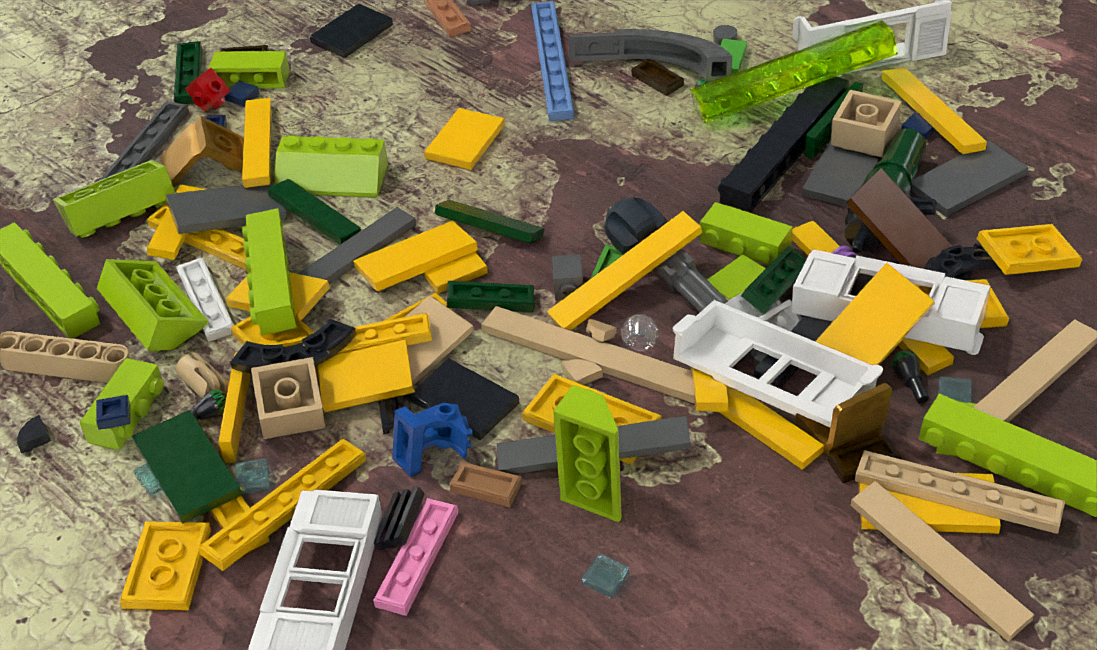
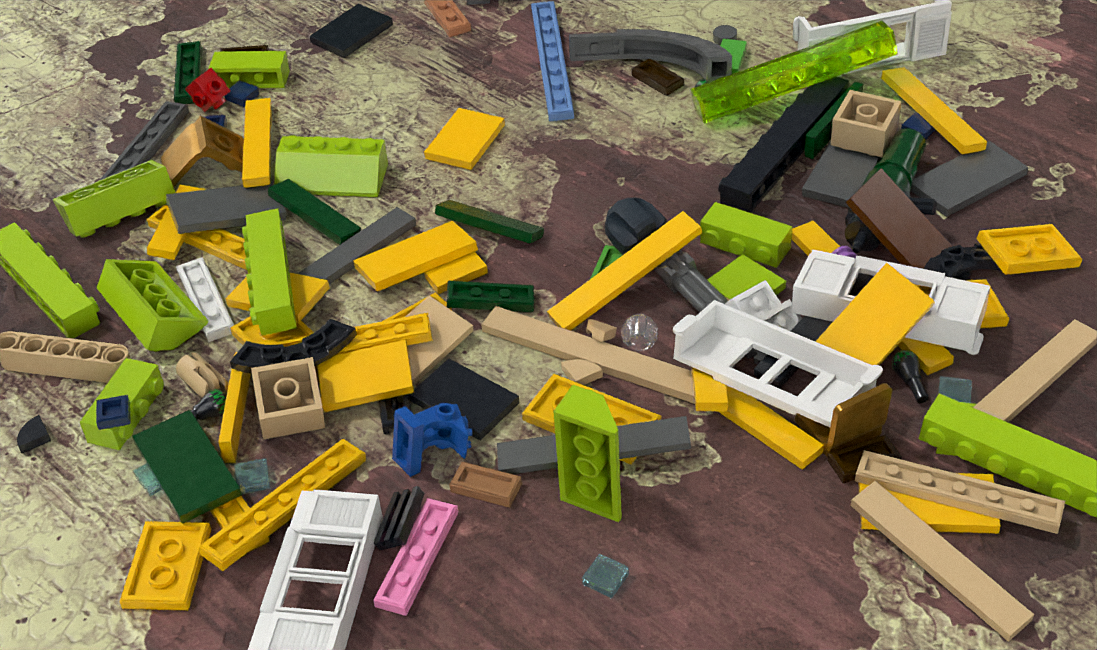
dark grey brick [552,254,583,300] -> none
dark green tile [741,246,807,314] -> none

